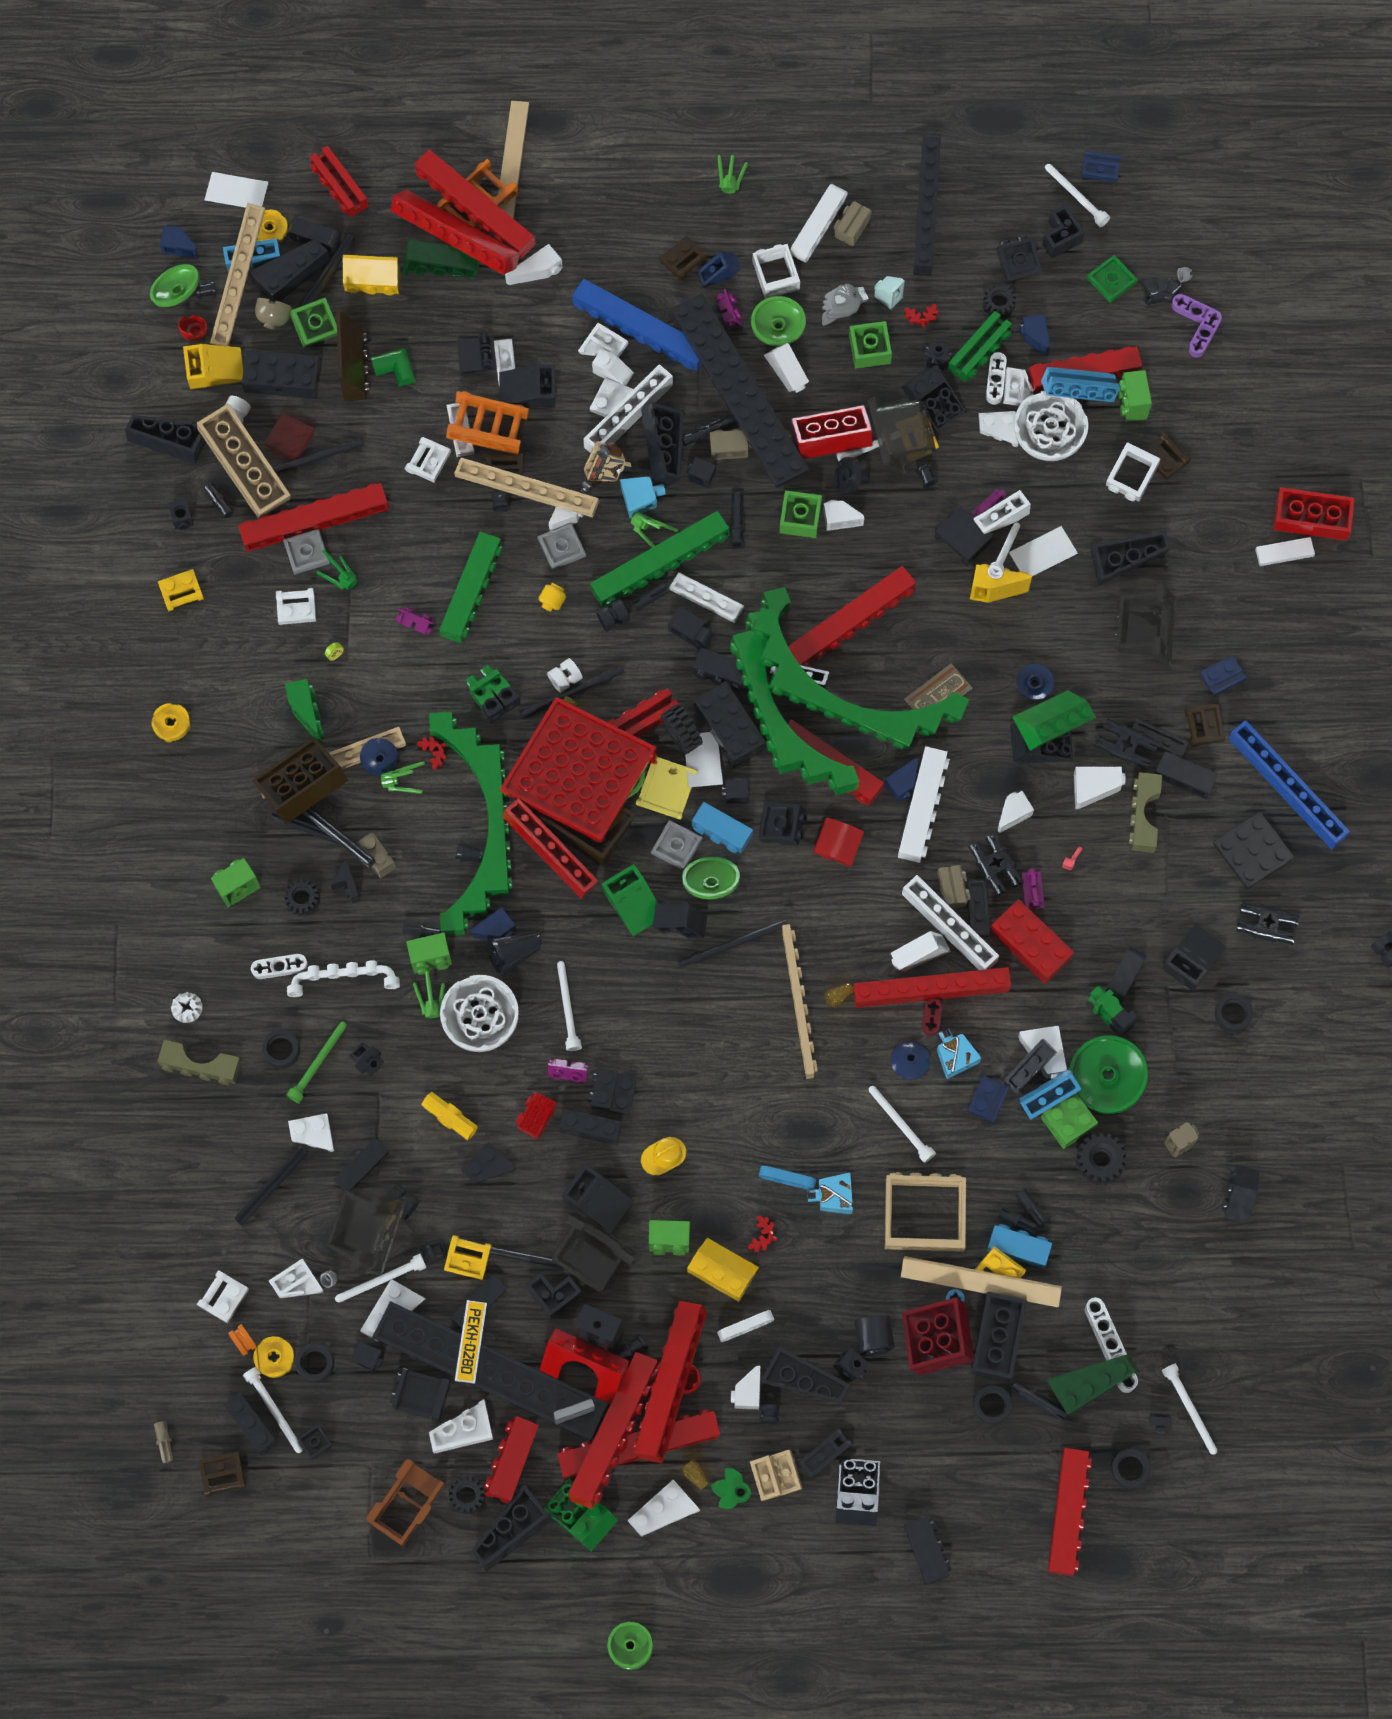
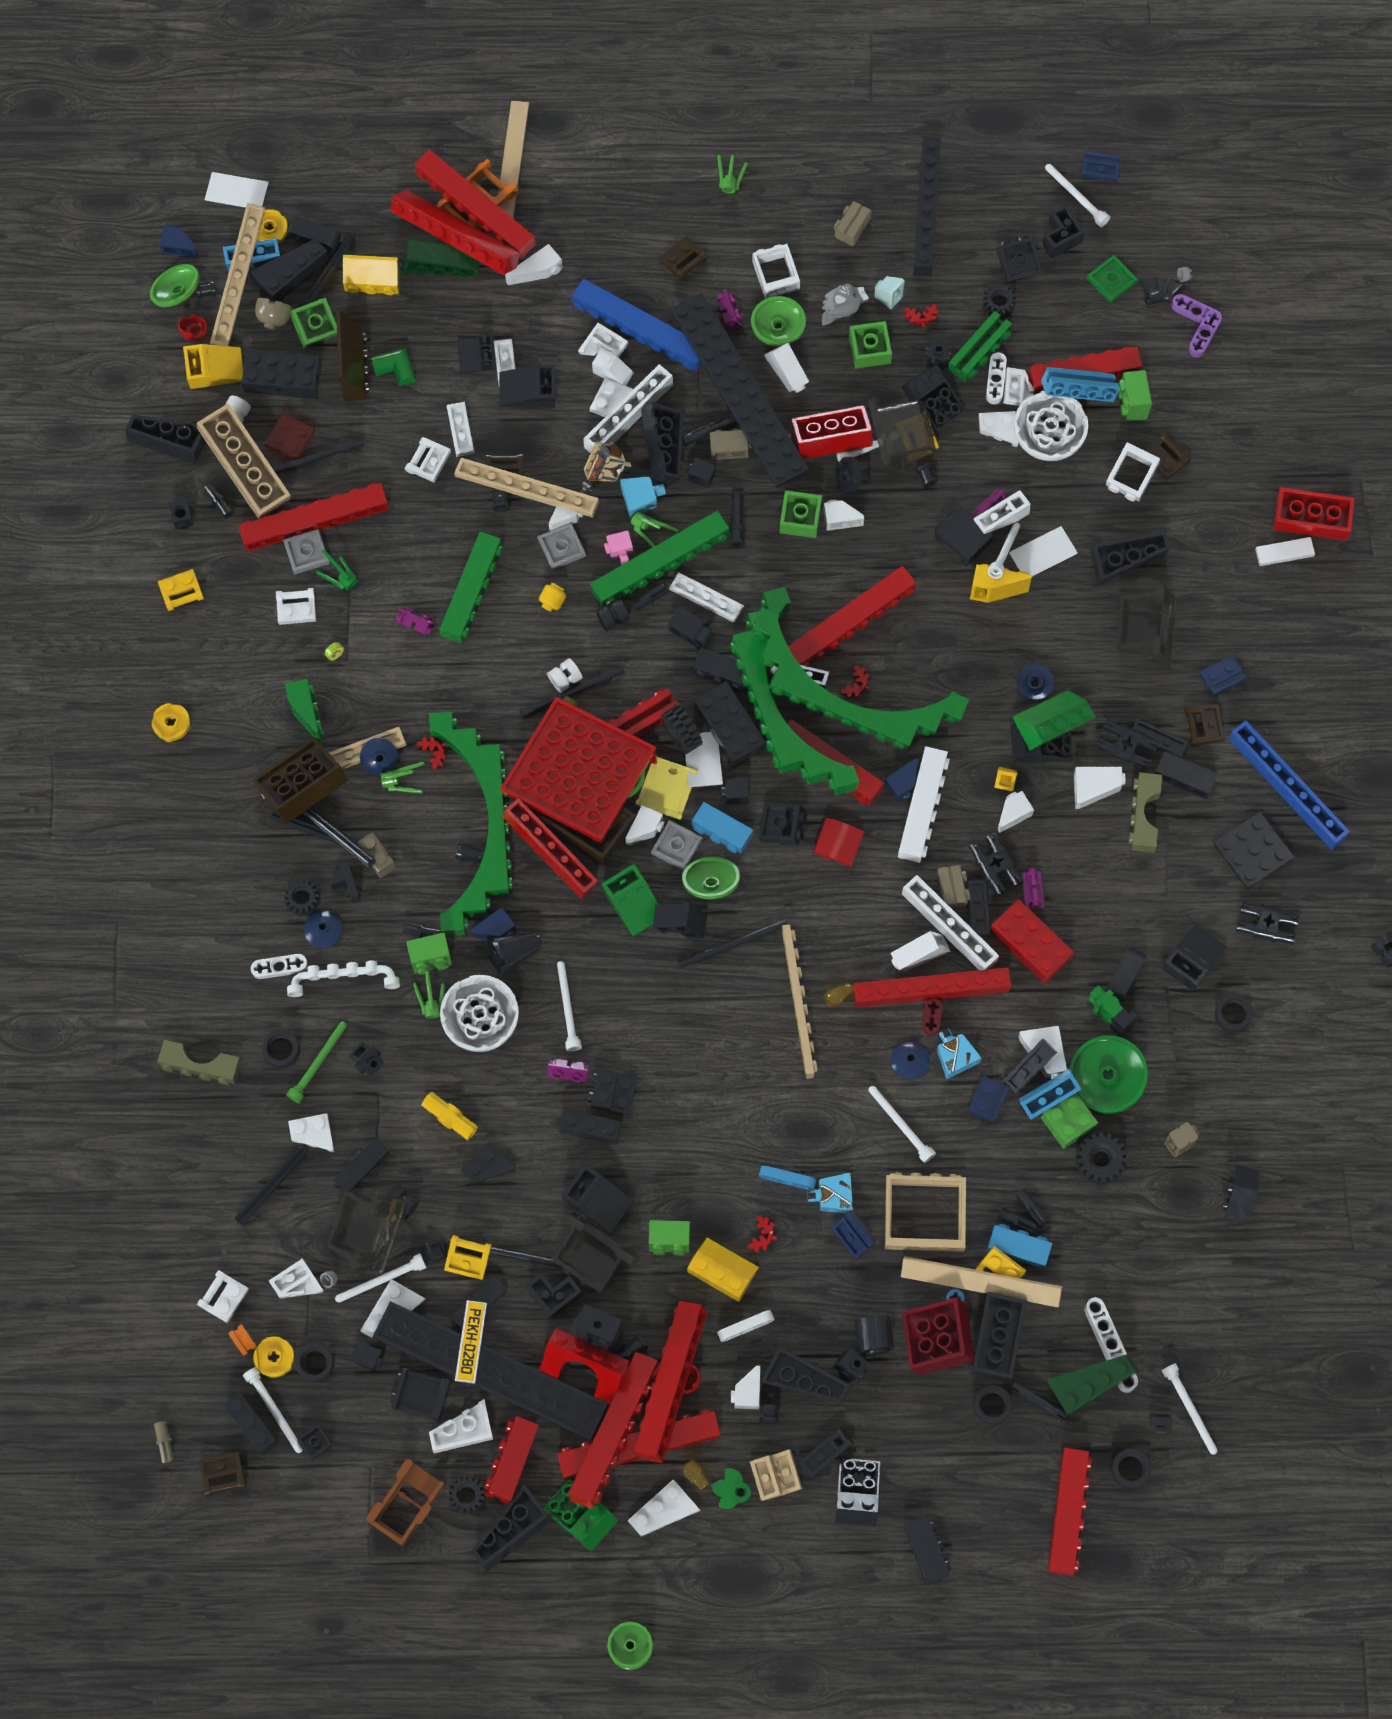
white gear [171,992,203,1023] -> none
bright green brick [211,858,261,908] -> none
red brick [310,146,369,218] -> none
orange fence [446,391,529,455] -> none
hips [466,665,521,723] -> none
red brick [516,1092,557,1140] -> none
light grey tile [554,1399,595,1424] -> none
yellow piece [641,1137,686,1175] -> none
dark blue slope [697,252,741,287] -> none
white beam [790,184,848,263] -> none
sticker [904,664,972,710] -> none
dark blue slope [1019,315,1050,356] -> none
coral hand [1062,847,1082,870] -> none
none -> dark blue dish [304,911,343,948]
none -> bright pink brick [604,530,633,565]
none -> white slope [626,805,665,846]
none -> dark blue plate [831,1210,876,1259]
none -> red animal [841,665,870,699]
none -> yellow slope [994,767,1017,791]

